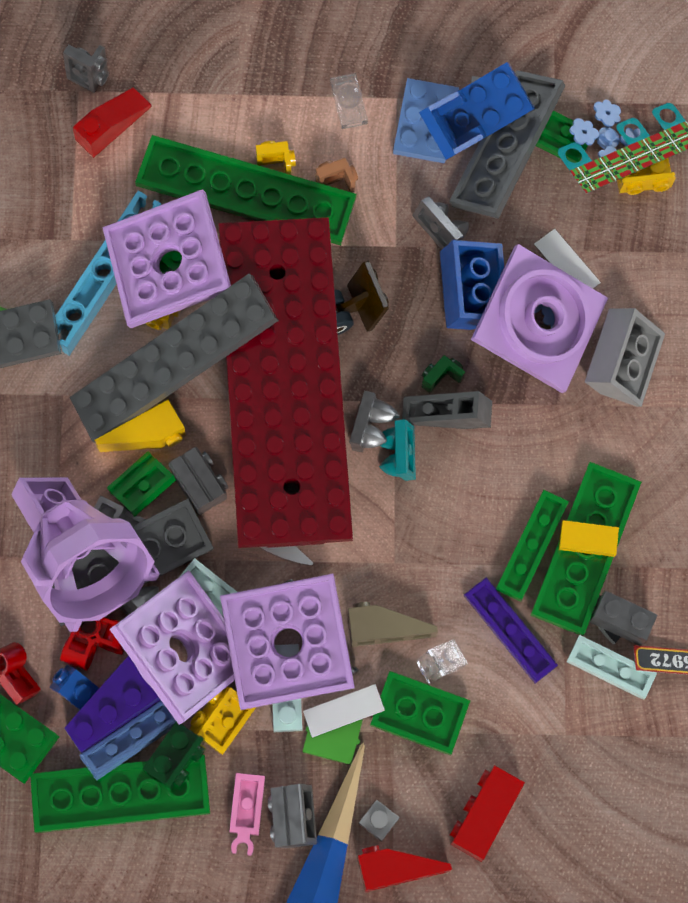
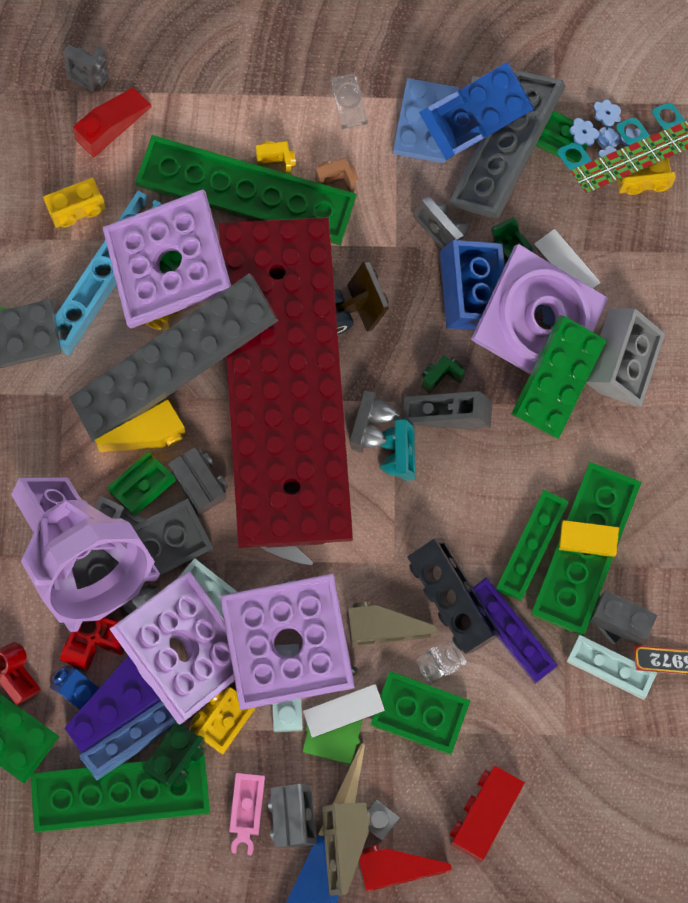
none -> yellow bracket [43,177,106,228]
none -> dark tan slope [322,802,370,896]
none -> black brick [407,538,501,654]
none -> dark green bracket [491,217,533,261]
none -> green plate [511,315,607,439]

